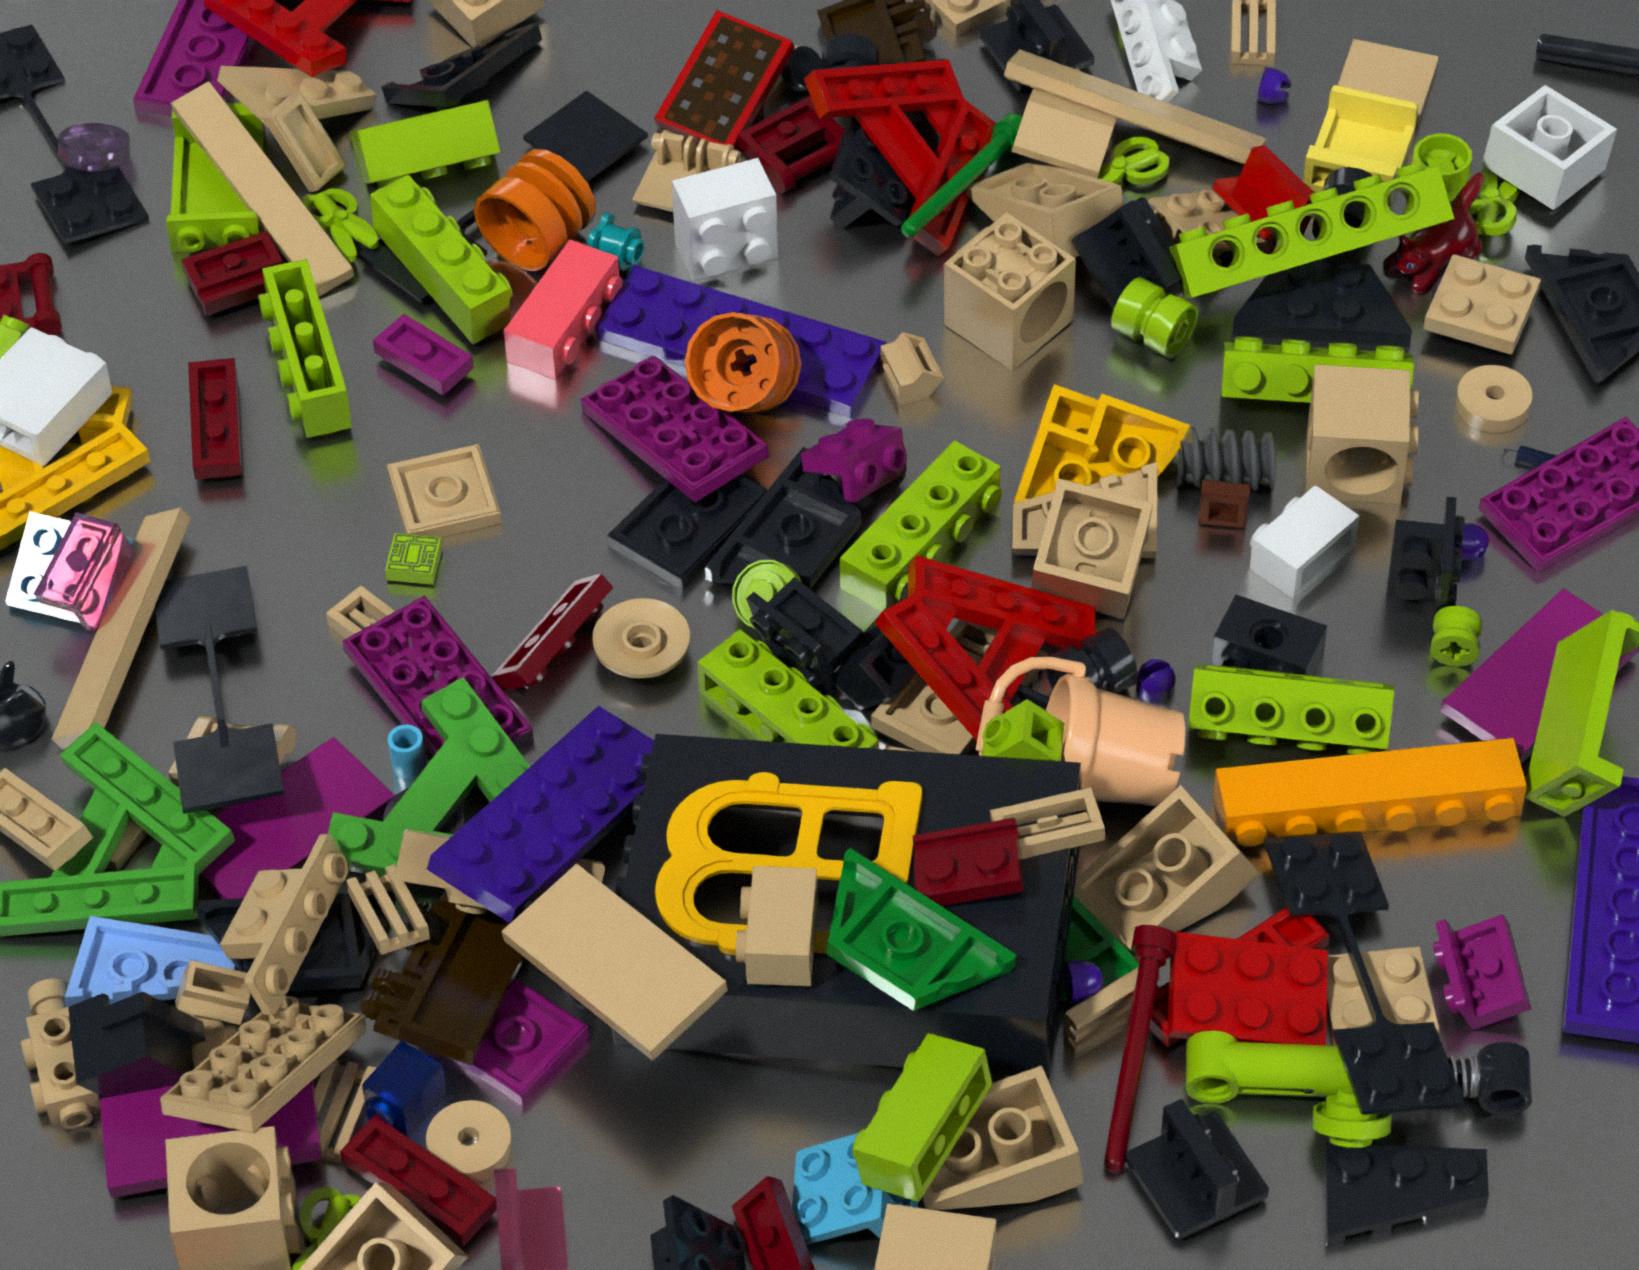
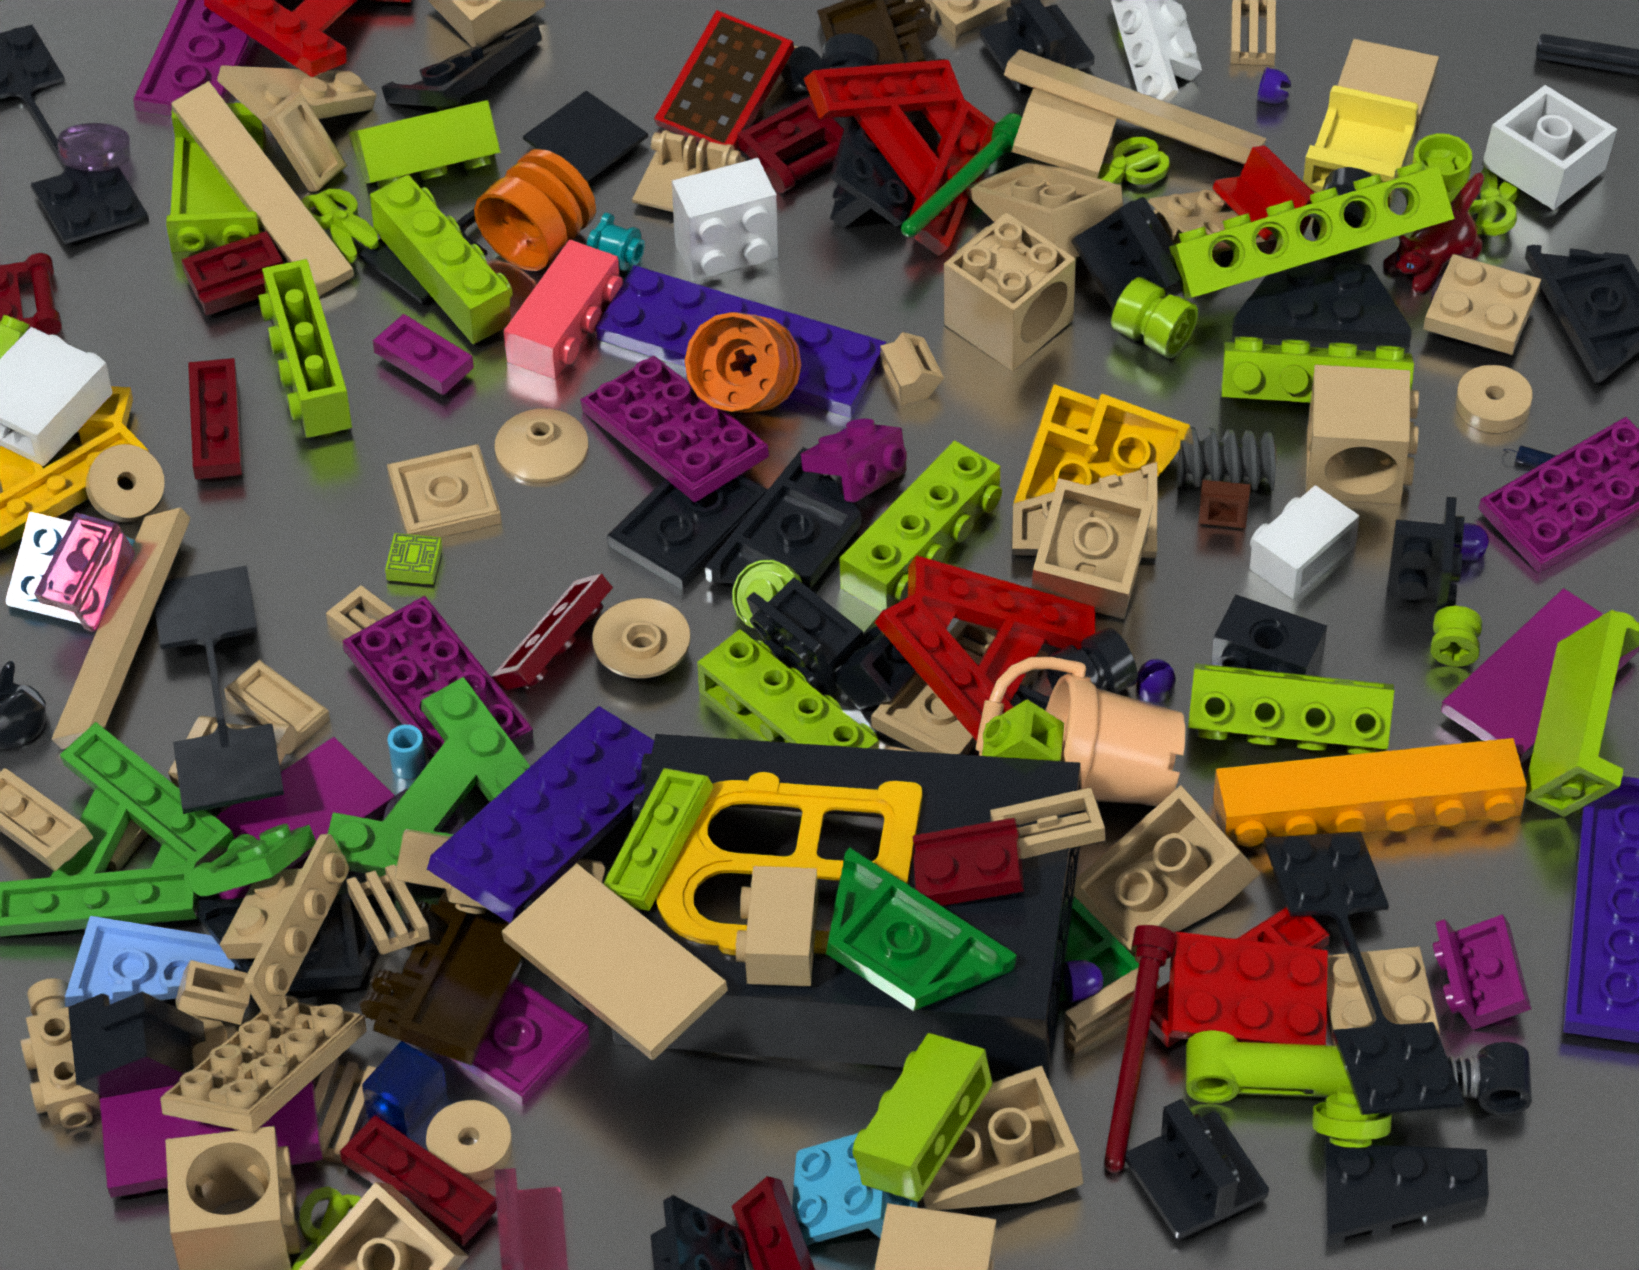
none -> tan piece [86,444,165,522]
none -> bright green plate [188,824,316,896]
none -> tan tile [224,660,330,750]
none -> tan dish [495,408,589,483]
none -> lime tile [603,768,713,911]

